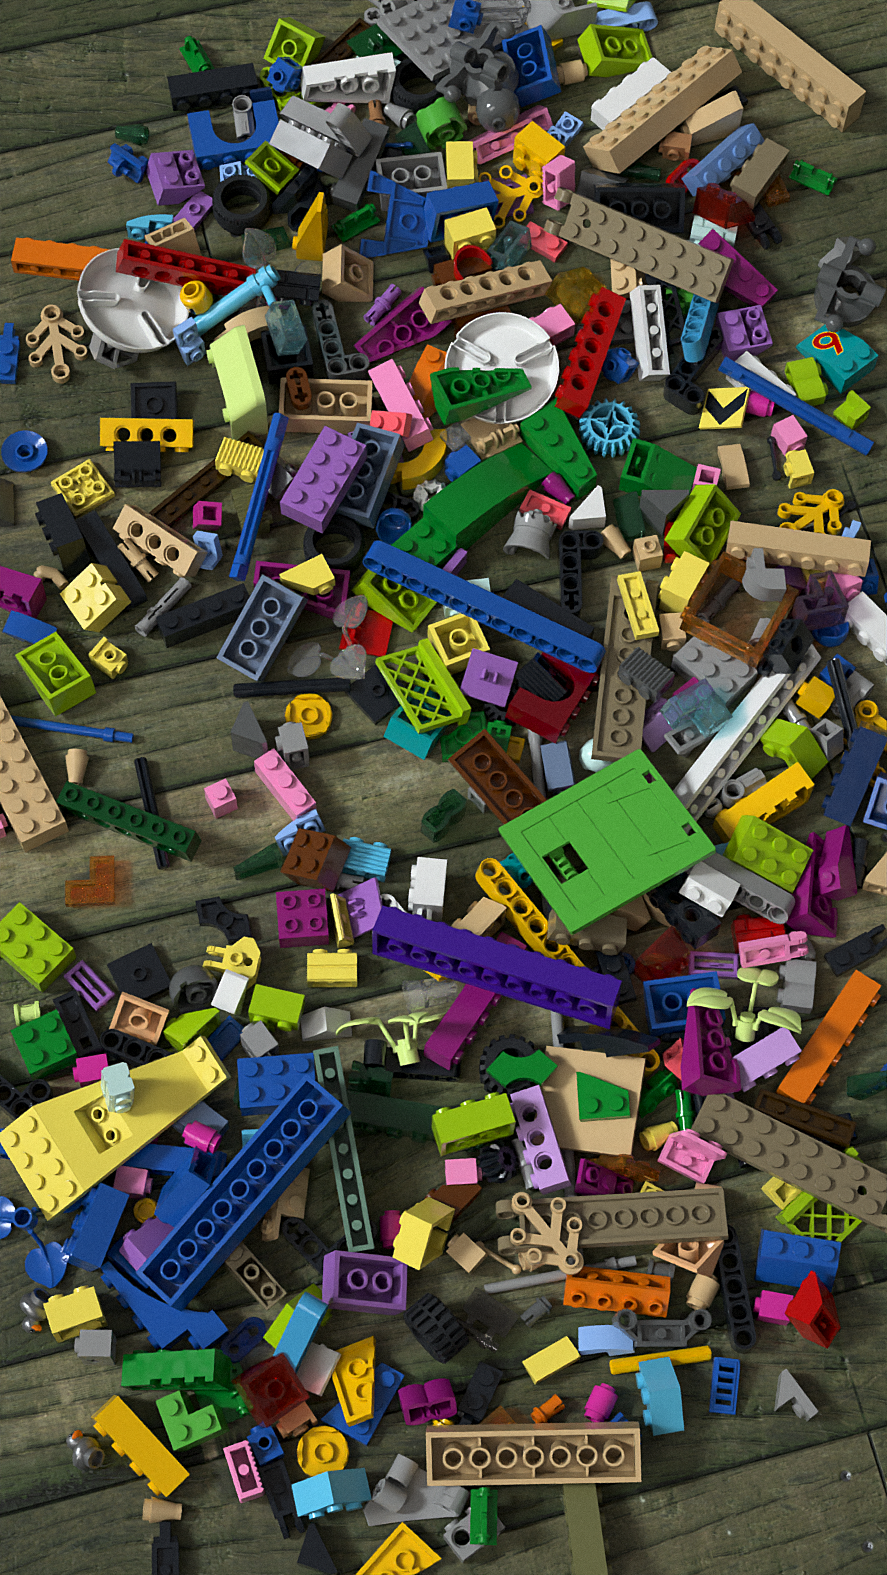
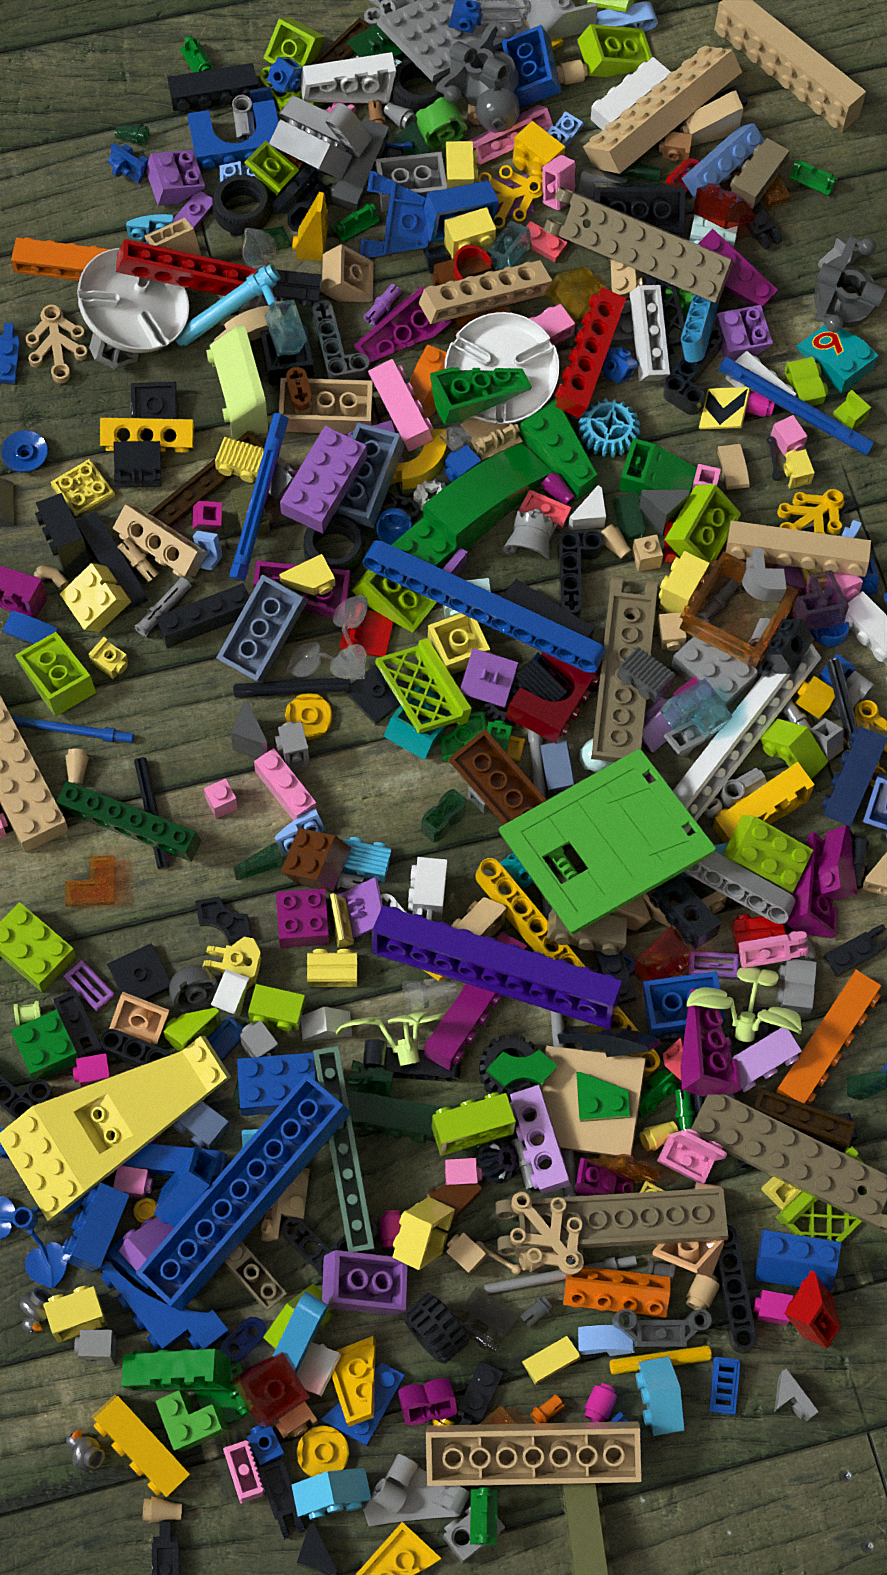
light aqua brick [101,1062,135,1114] -> none
light blue slope [173,317,206,366] -> none
yellow head [179,280,213,315] -> none
dark pink brick [182,1120,222,1154] -> none
coral plate [370,410,412,438] -> none
light yellow plate [617,571,659,640] -> none
white brick [679,861,741,917] -> none

